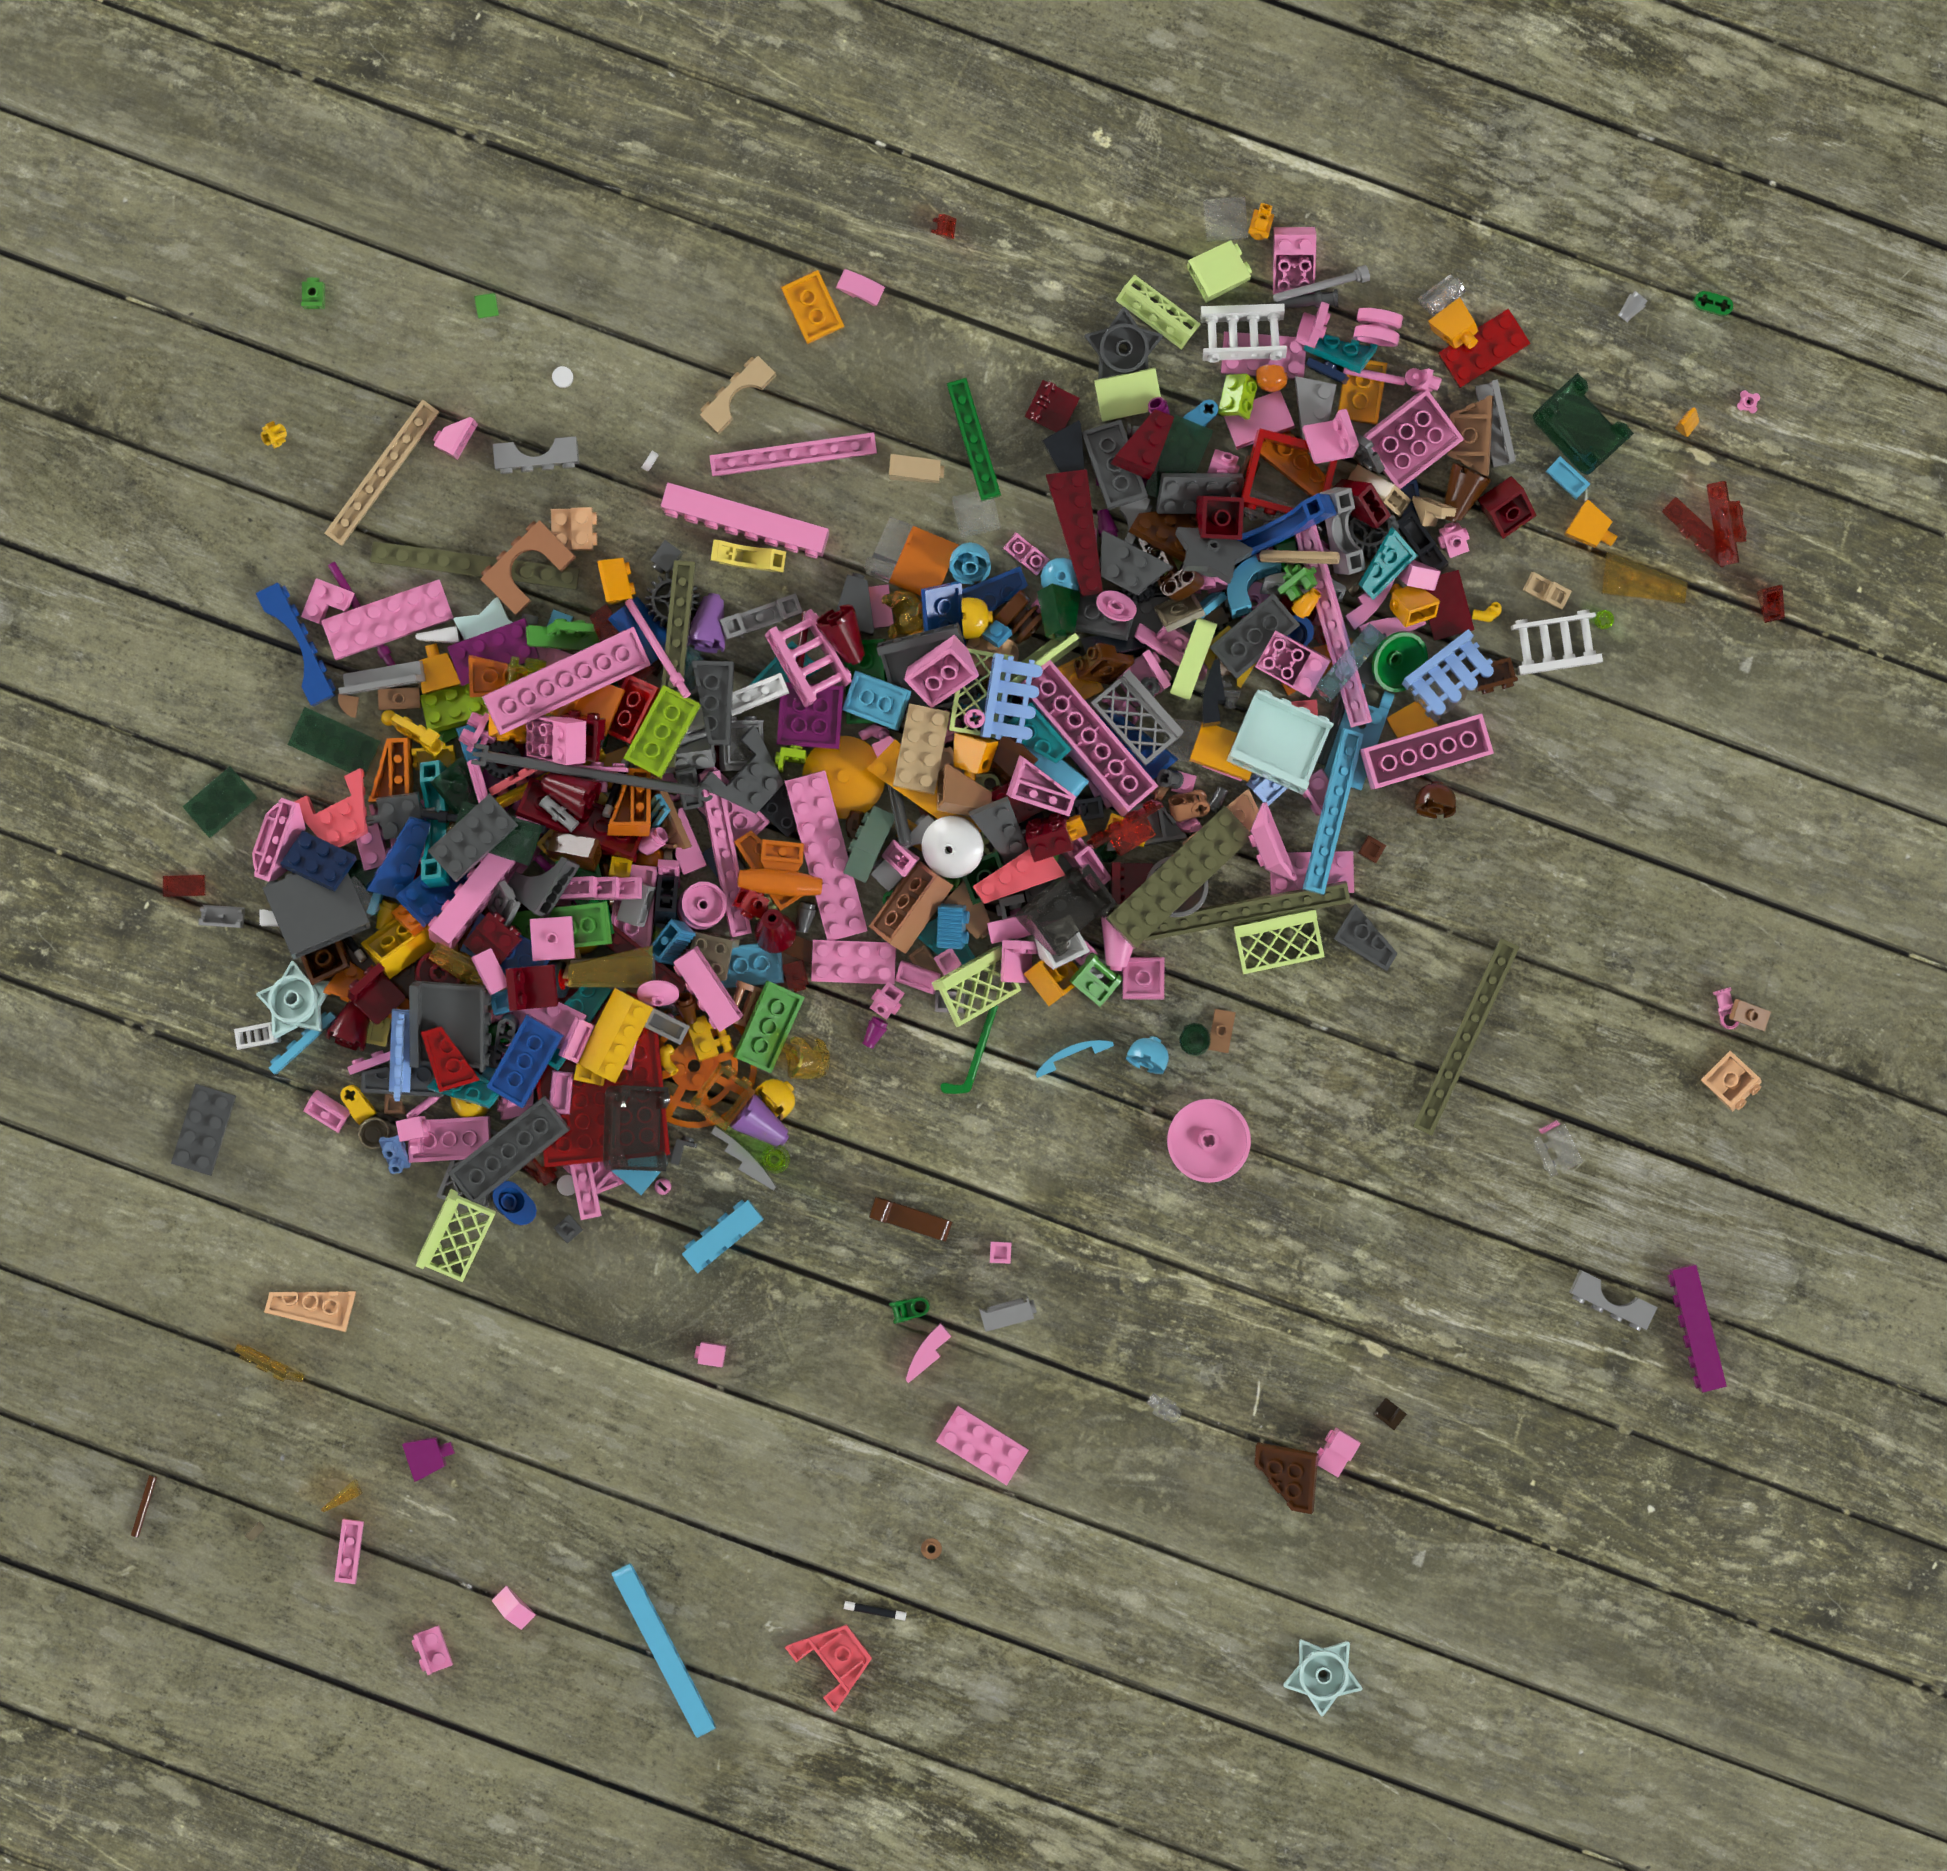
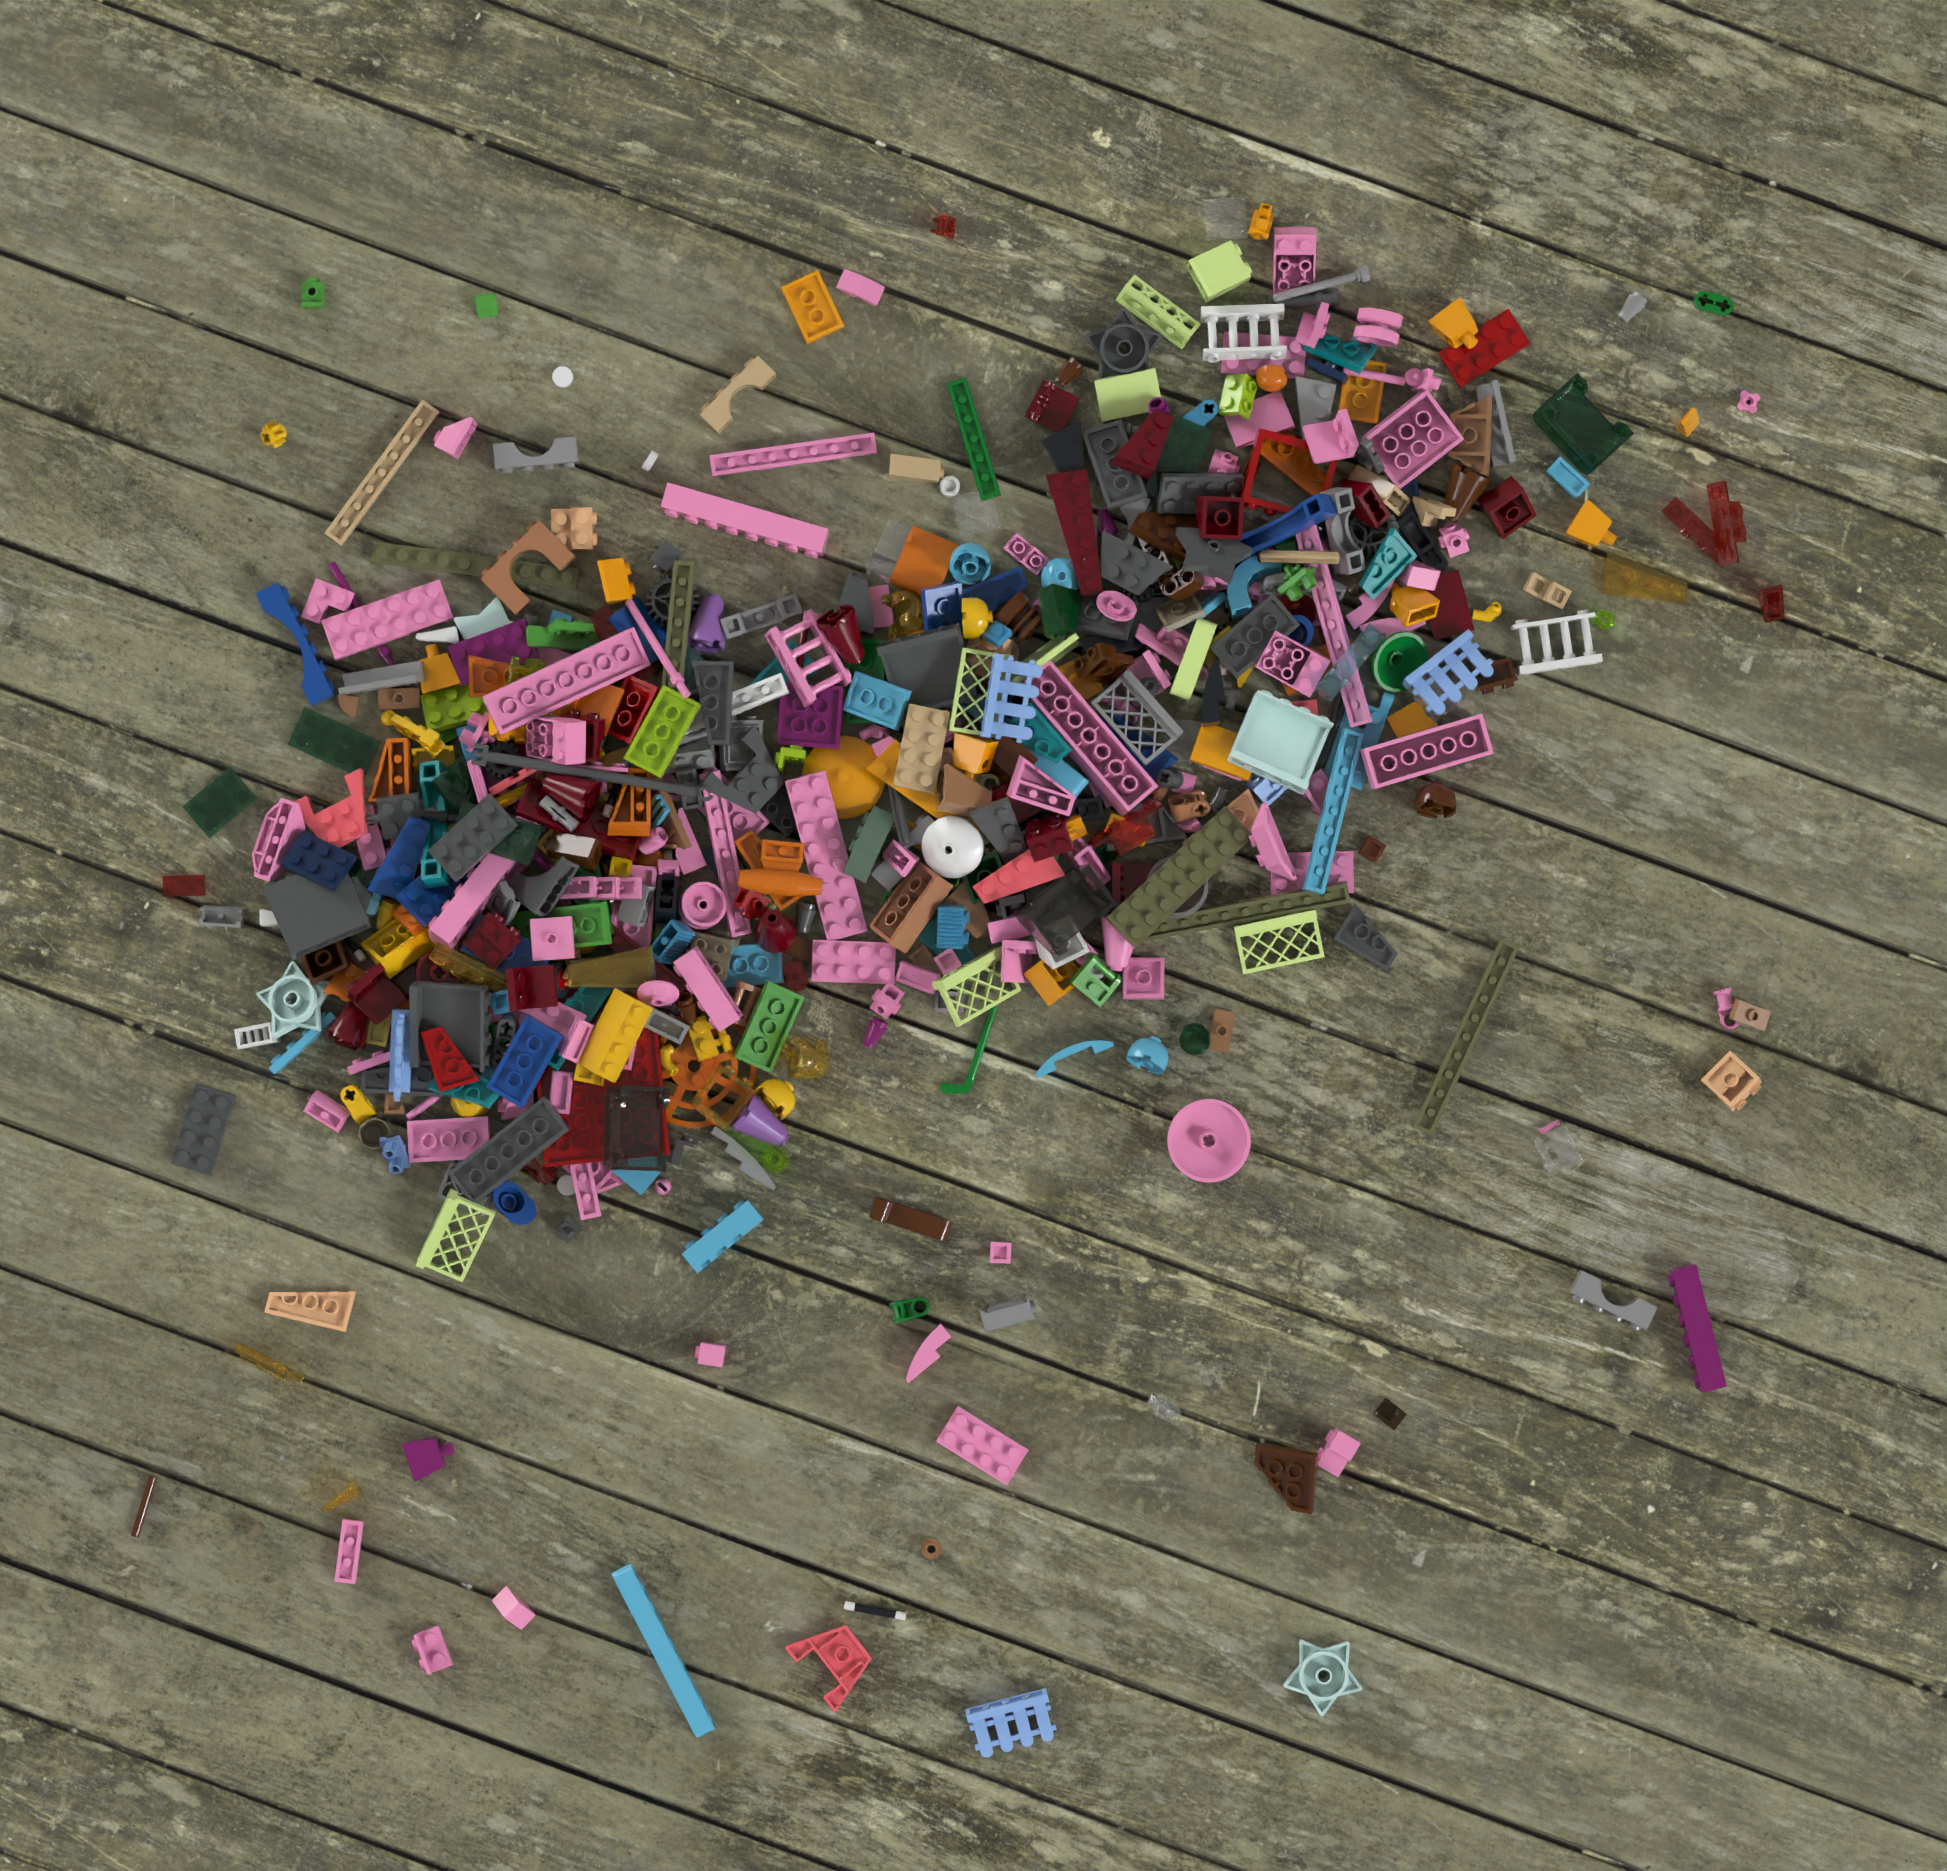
bright pink brick [396,1116,430,1154] -> none
bright pink tile [471,948,507,995] -> none
light yellow arch [711,540,786,572] -> none
reddish brown piece [846,810,864,839] -> none
bright pink slope [904,635,979,708] -> none
bright pink bush [964,709,985,728] -> none
light orange cone [1292,588,1321,619] -> none
clear bracket [1418,274,1466,316] -> none
none -> white tile [939,476,960,497]
none -> light blue fence [965,1688,1057,1757]
none -> reddish brown cone [1054,356,1084,388]

